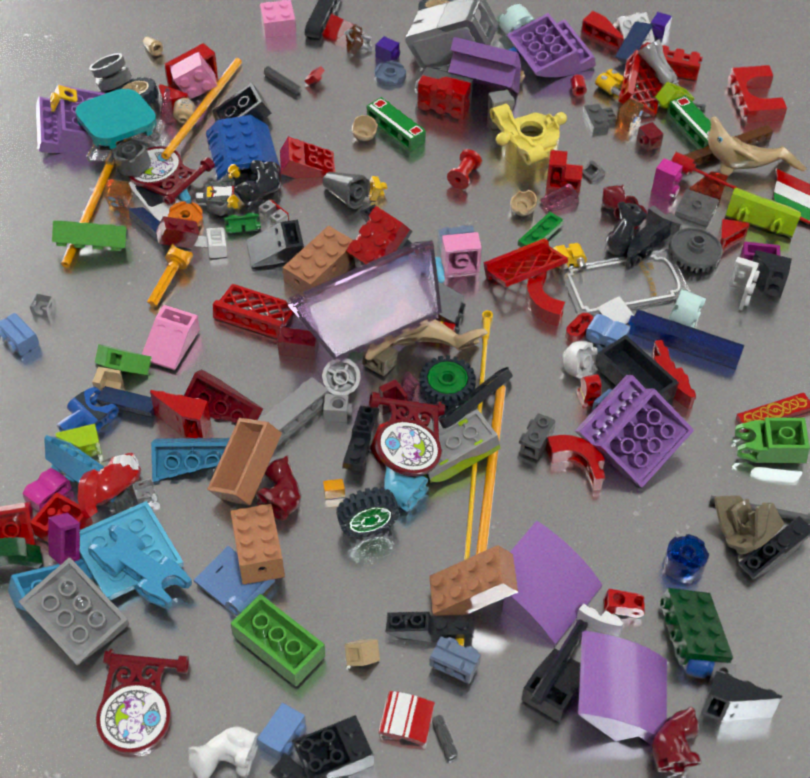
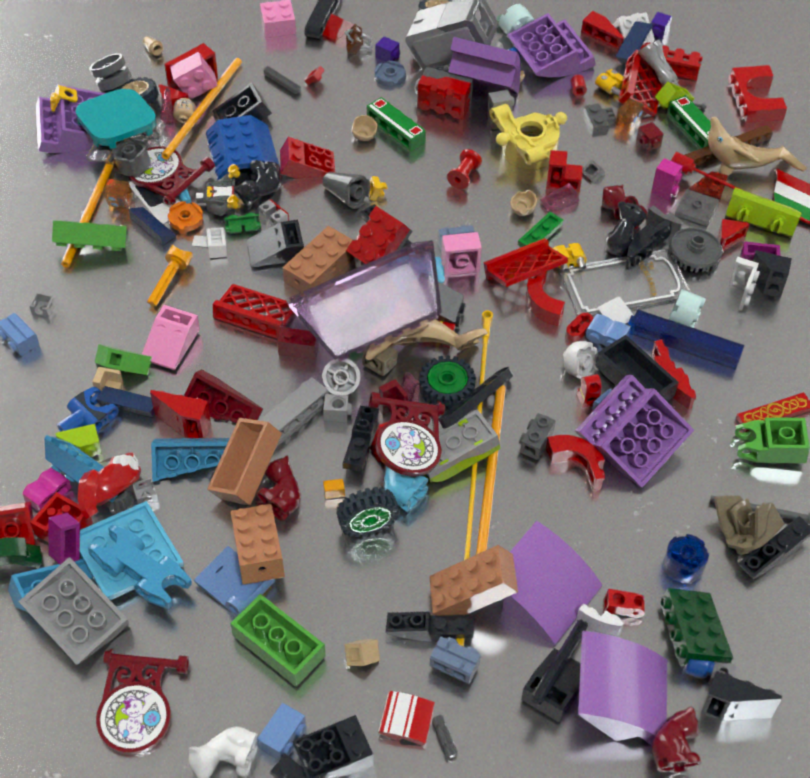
dark red brick [156,216,199,249] -> none

